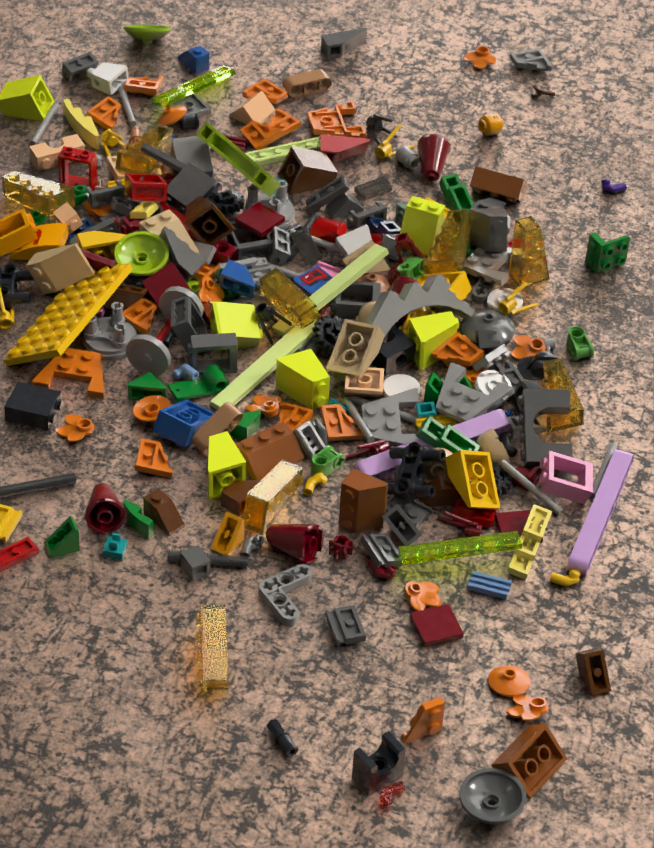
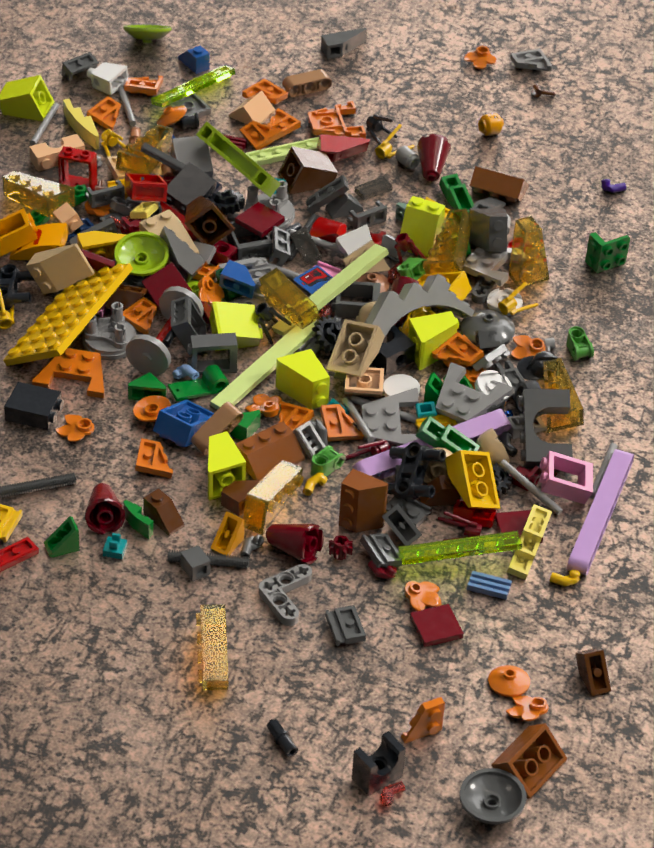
dark blue slope [366,218,401,234] -> none

